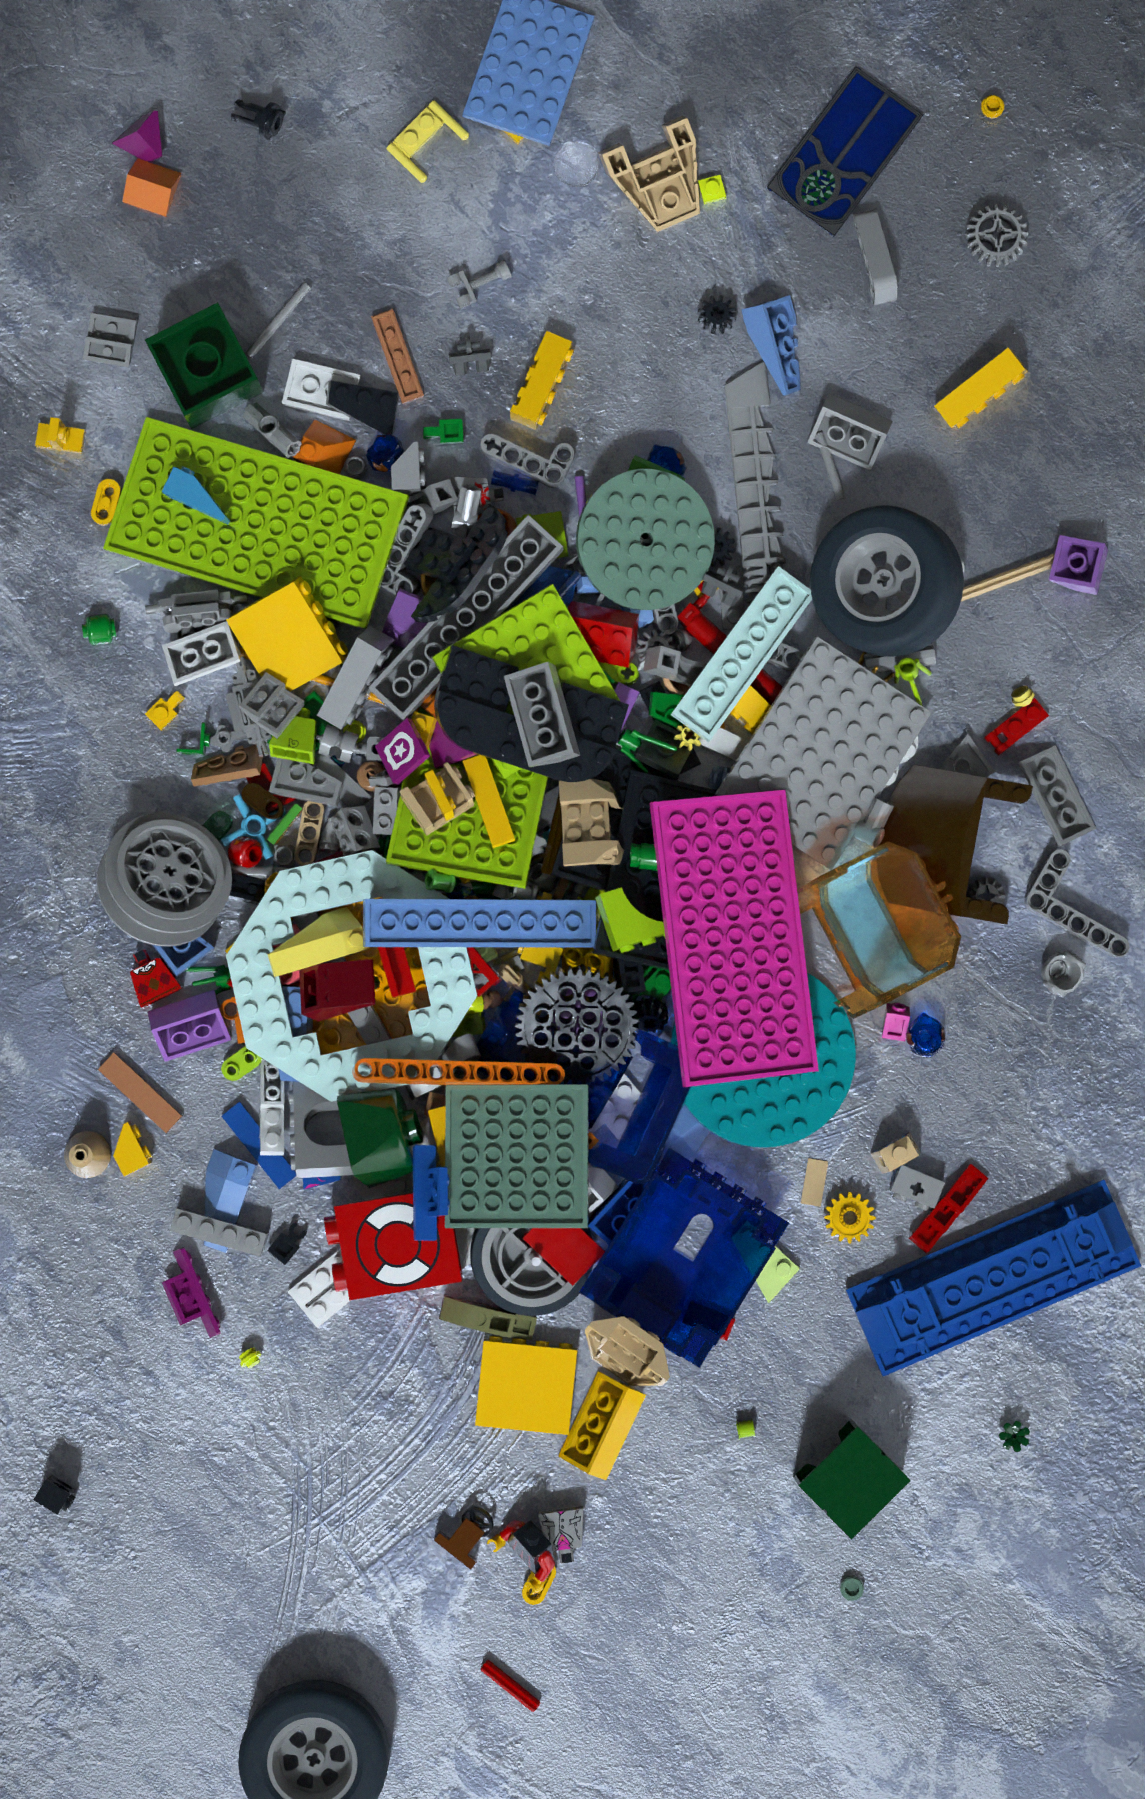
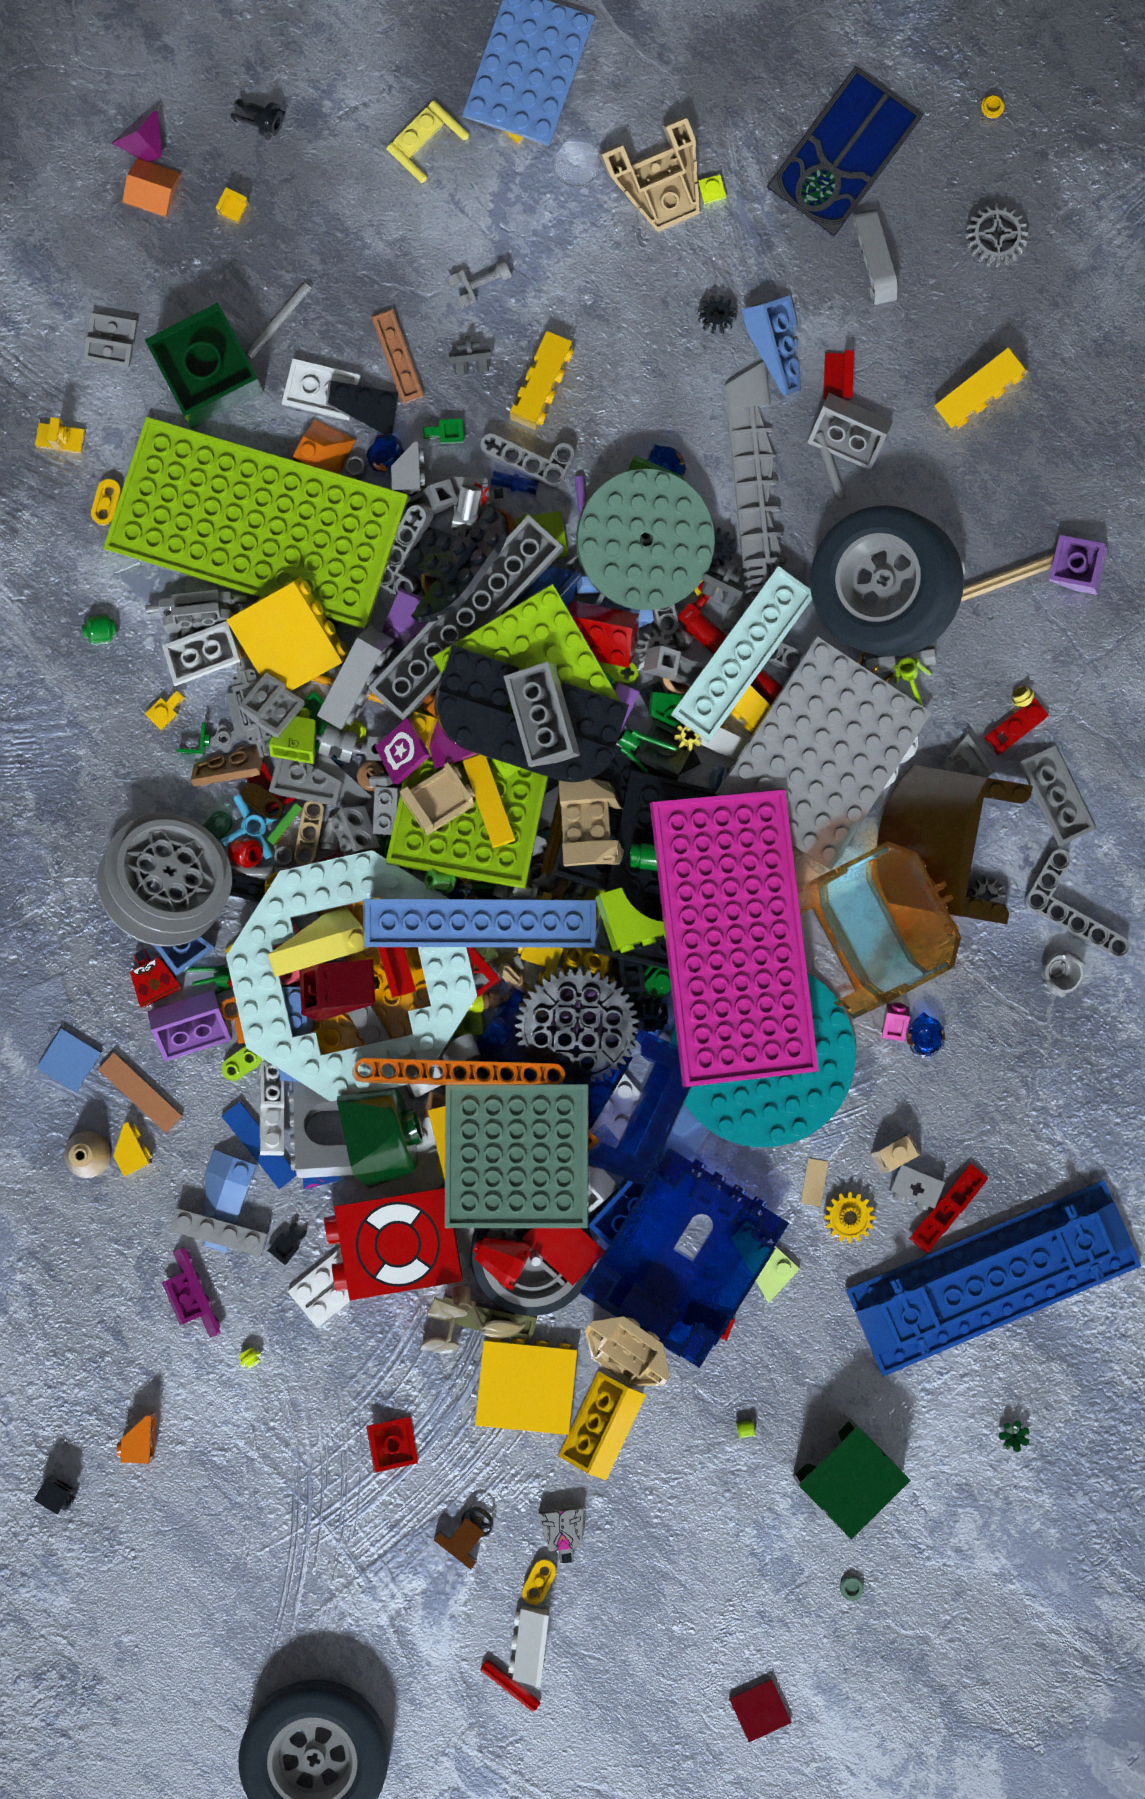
dark azure slope [162,466,230,525] -> none
light grey piece [243,402,302,458] -> none
blue bracket [413,1145,450,1241] -> none
yellow plate [424,770,456,821] -> none
torso [487,1520,555,1595] -> none
light grey piece [854,797,894,848] -> none
none -> medium blue tile [37,1028,101,1093]
none -> orange slope [117,1412,156,1464]
none -> yellow panel [216,187,249,224]
none -> red slope [366,1417,418,1473]
none -> dark tan plant [420,1286,525,1354]
none -> red cone [473,1236,533,1290]
none -> white slope [509,1606,549,1687]
none -> dark red tile [729,1678,792,1742]
none -> red panel [823,350,854,401]

